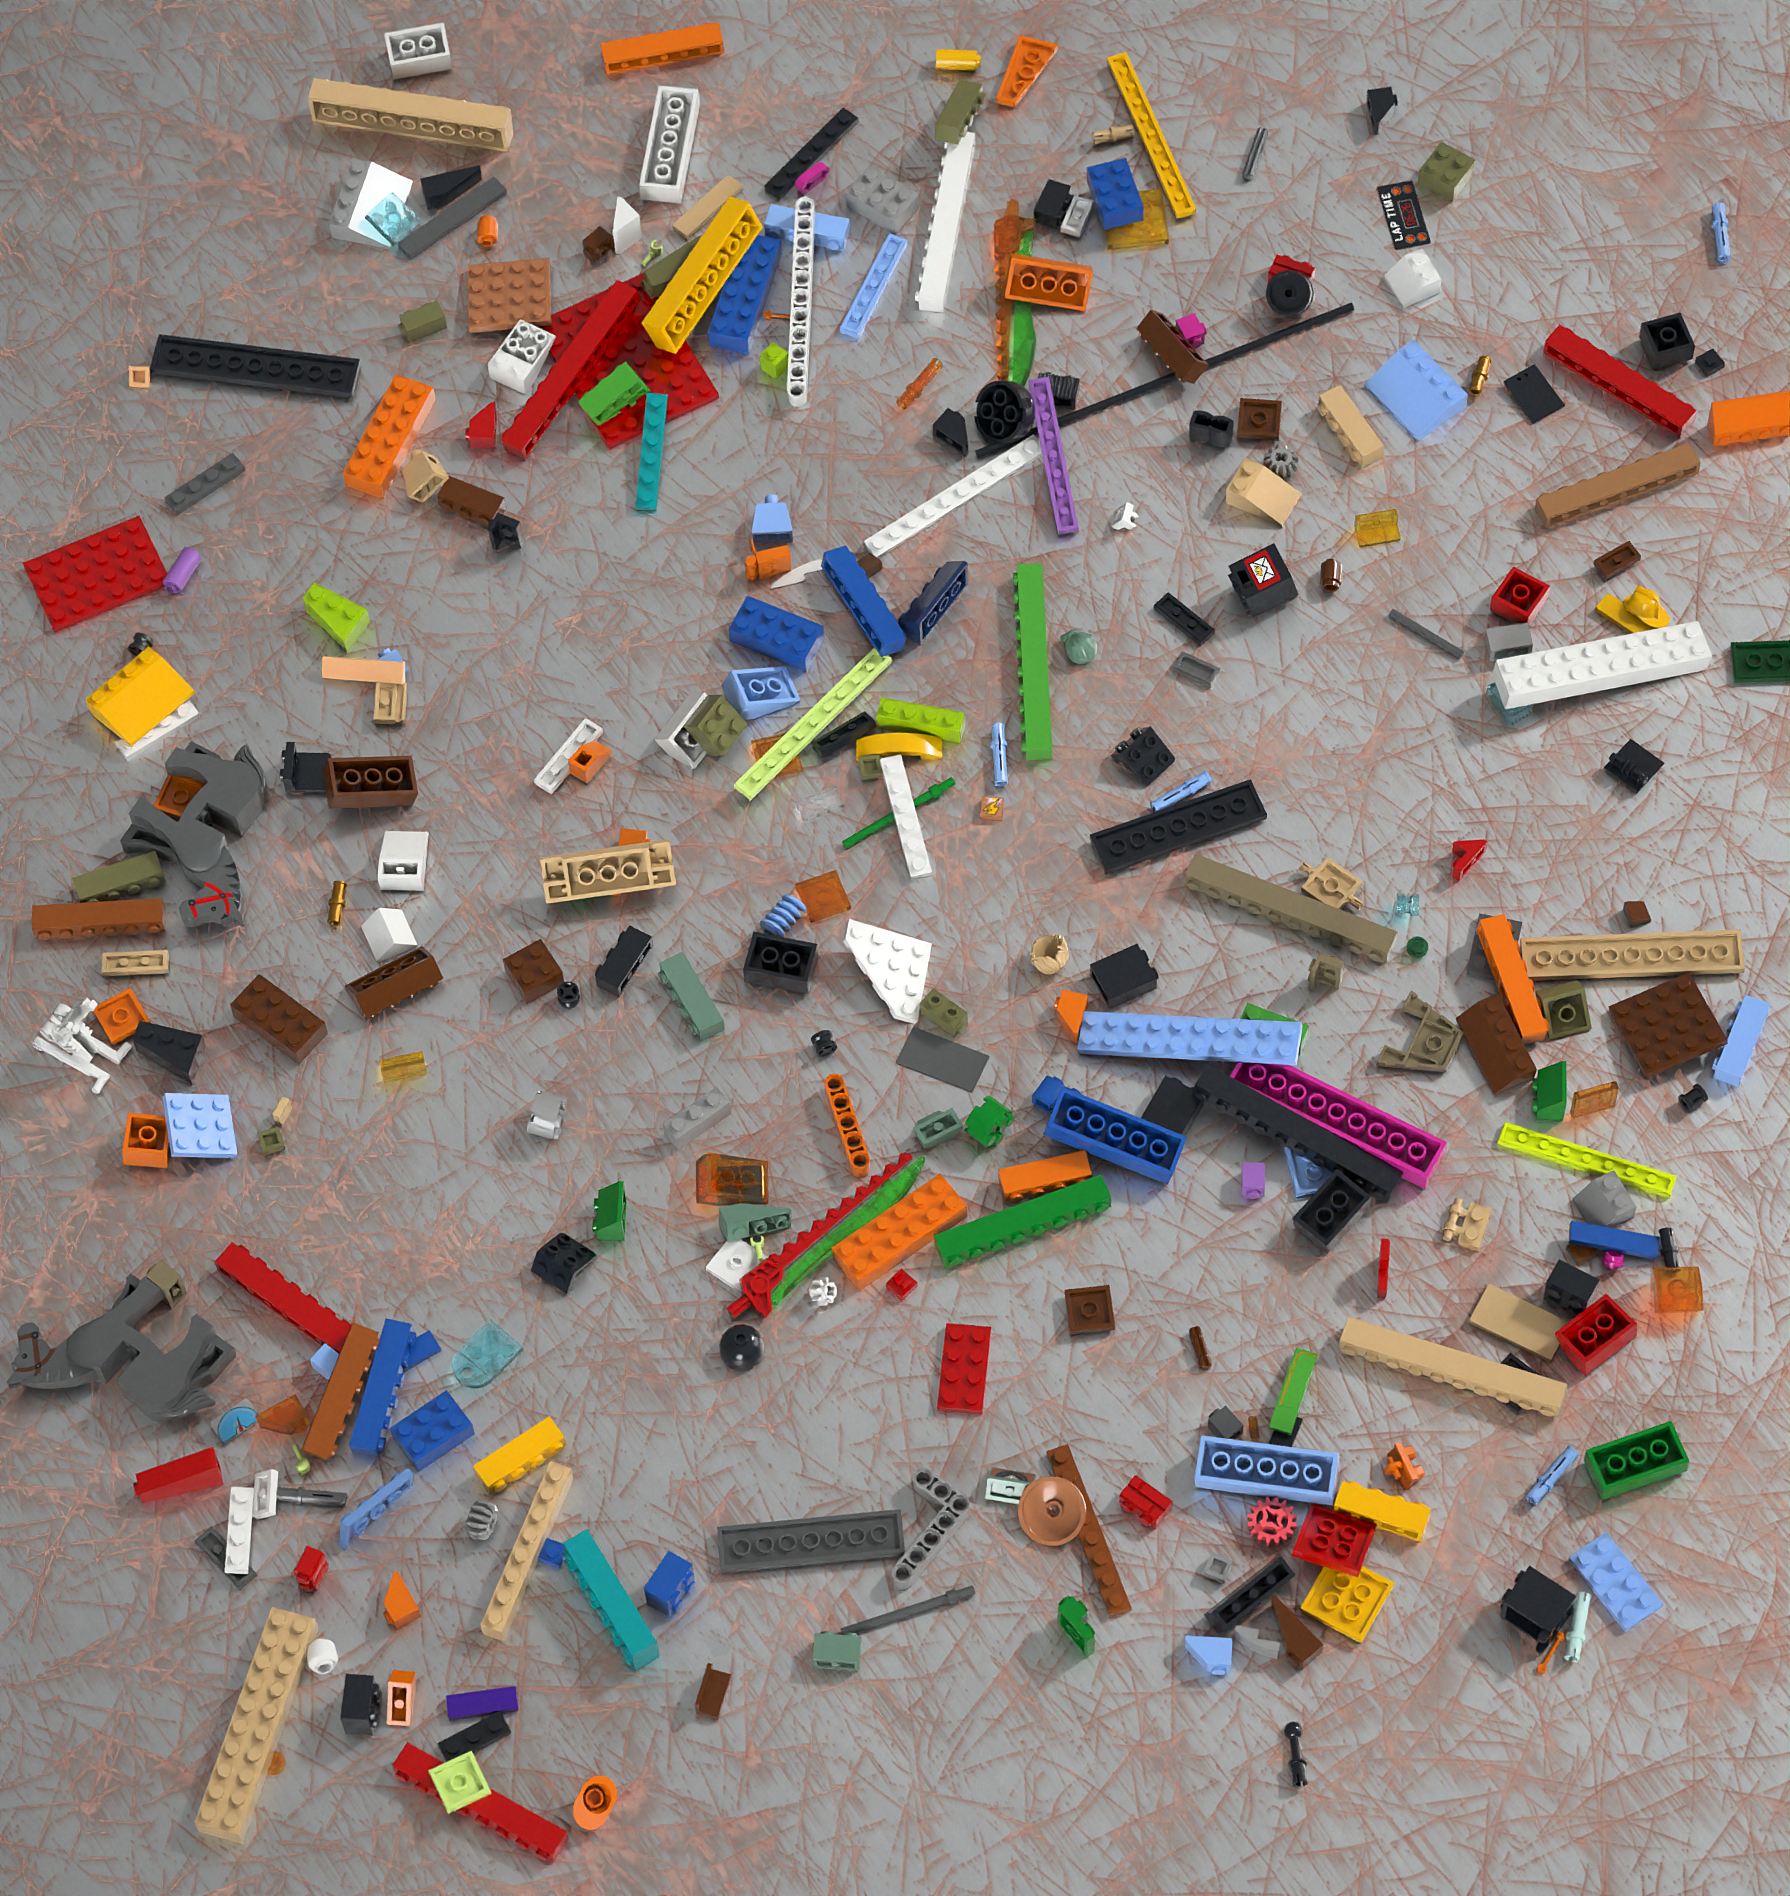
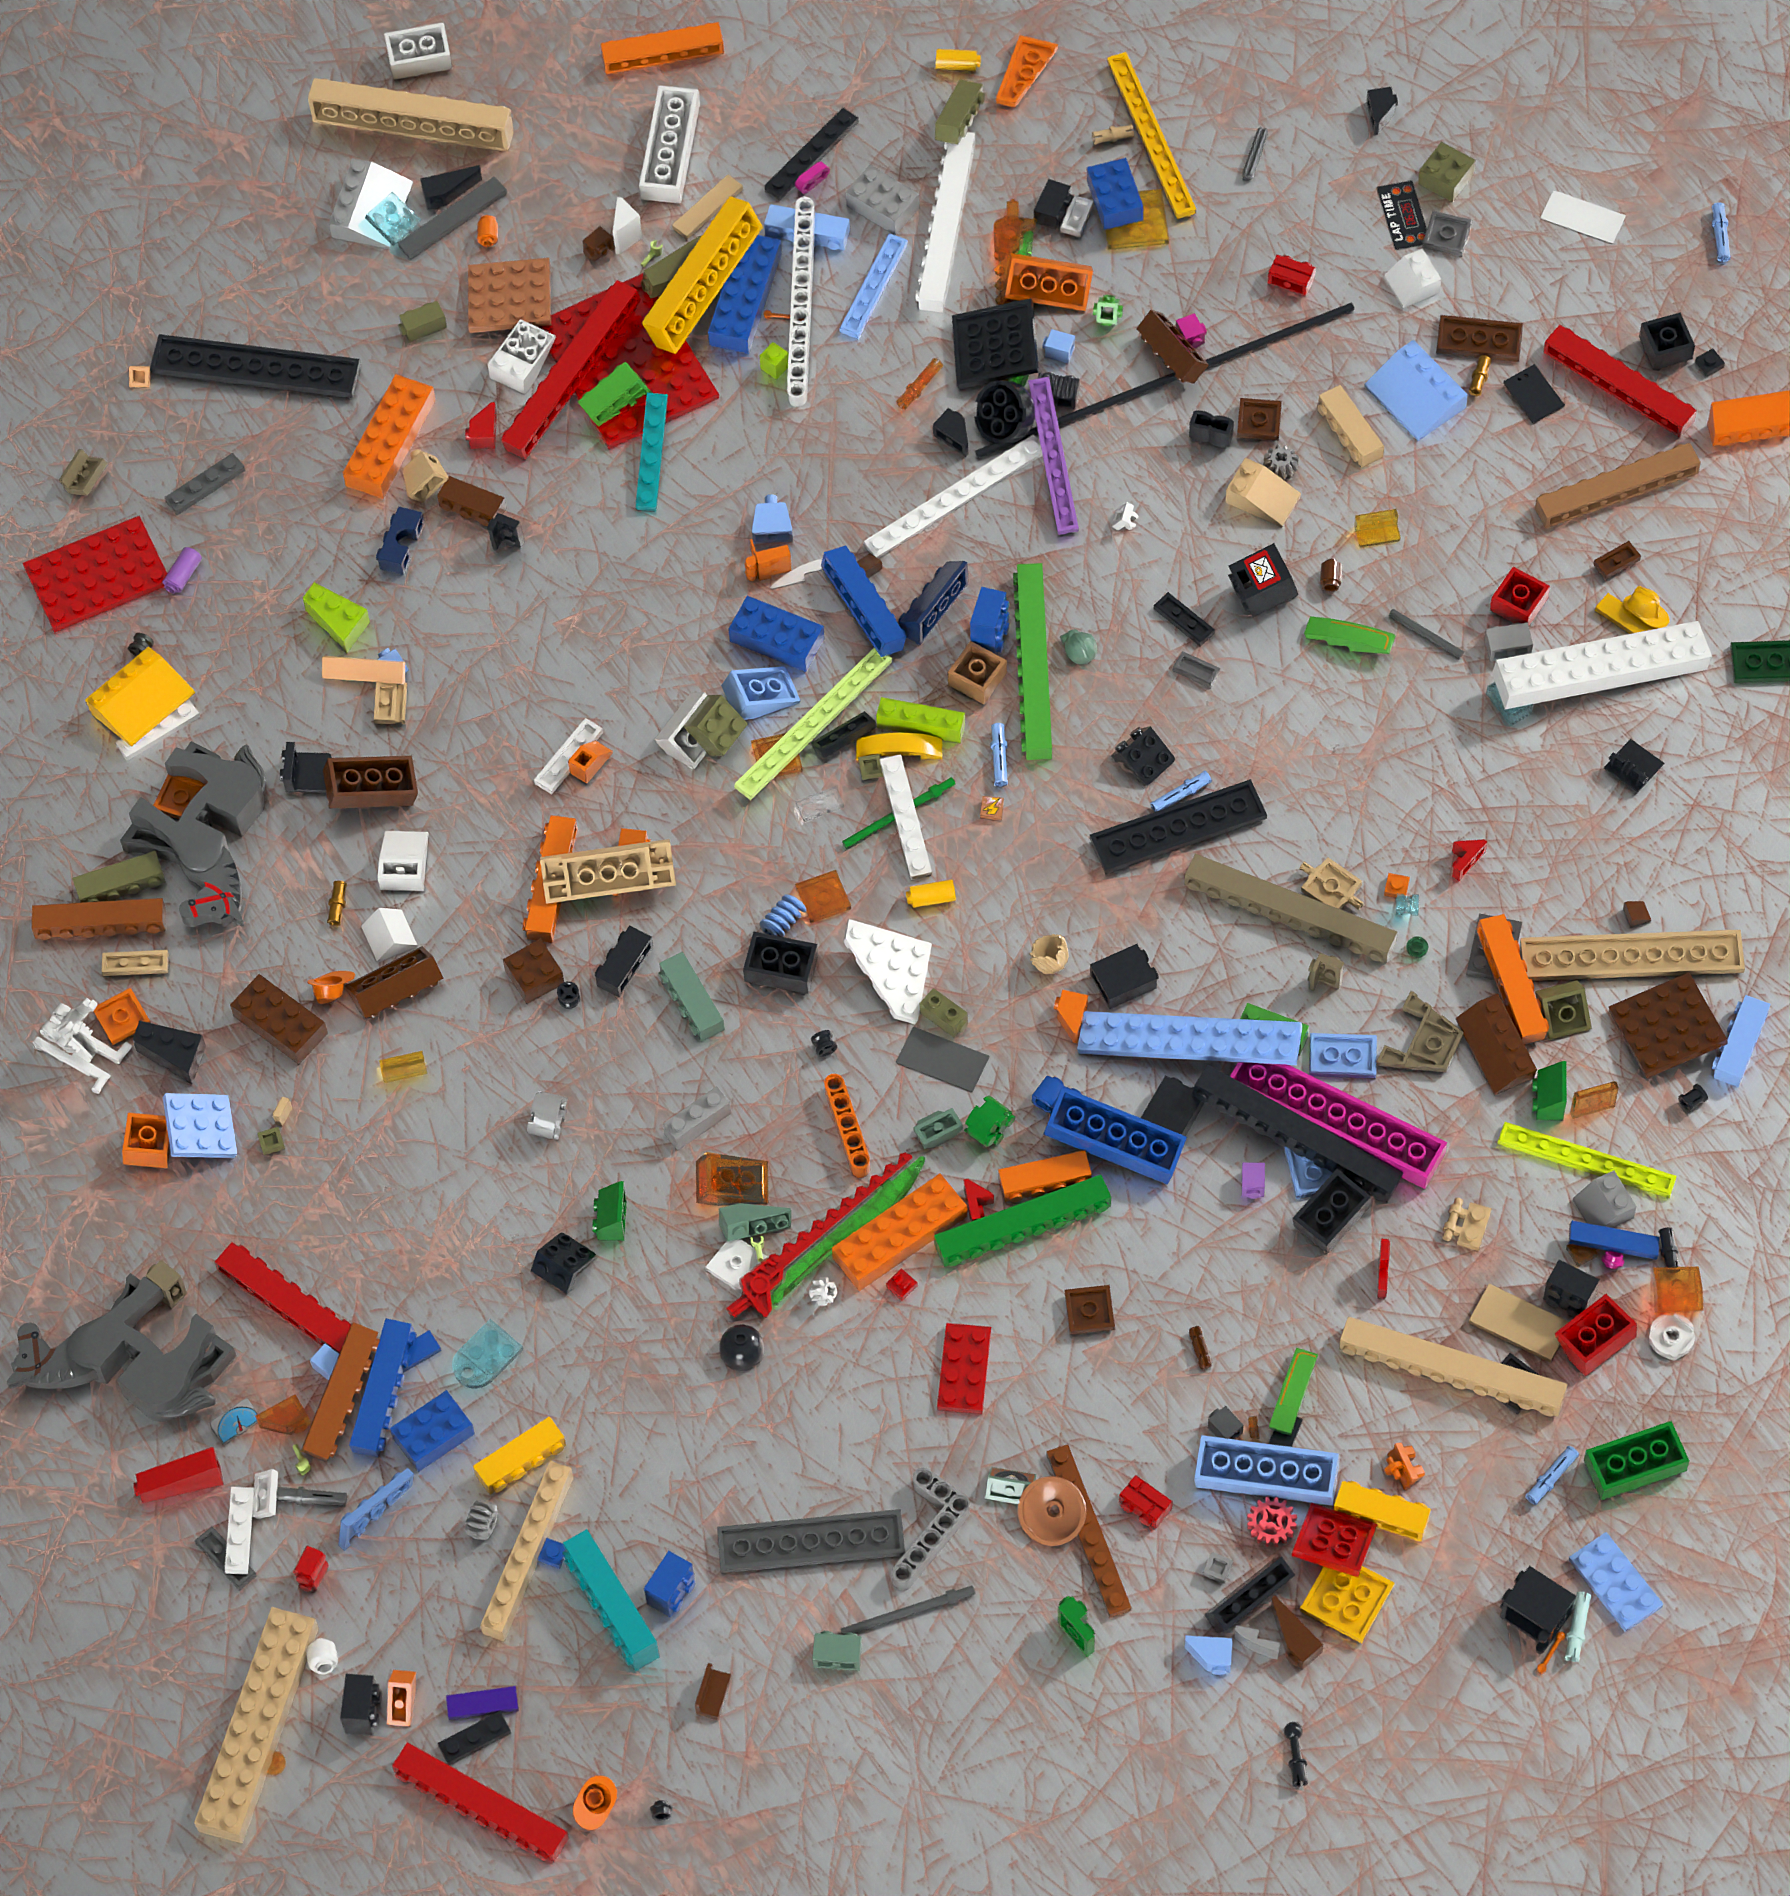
orange slope [383,1571,421,1630] -> none
yellowish green tile [429,1751,491,1814] -> none
black wheel [1266,270,1316,316] -> none
none -> dark tan bracket [59,449,108,496]
none -> orange piece [307,971,355,1004]
none -> dark blue arch [376,506,424,575]
none -> orange brick [522,815,578,943]
none -> black plate [650,1800,673,1820]
none -> yellow brick [906,879,956,908]
none -> medium nougat brick [948,641,1007,704]
none -> black plate [952,298,1039,389]
none -> red slope [963,1179,994,1221]
none -> blue brick [970,587,1010,655]
none -> light blue brick [1042,329,1075,364]
none -> bright green brick [1093,295,1123,326]
none -> bright green slope [1304,616,1396,654]
none -> light blue tile [1309,1033,1377,1078]
none -> orange plate [1384,873,1410,900]
none -> flat silver tile [1422,211,1472,257]
none -> reddish brown tile [1436,315,1523,362]
none -> white sticker [1540,190,1626,243]
none -> white plate [1649,1314,1695,1360]

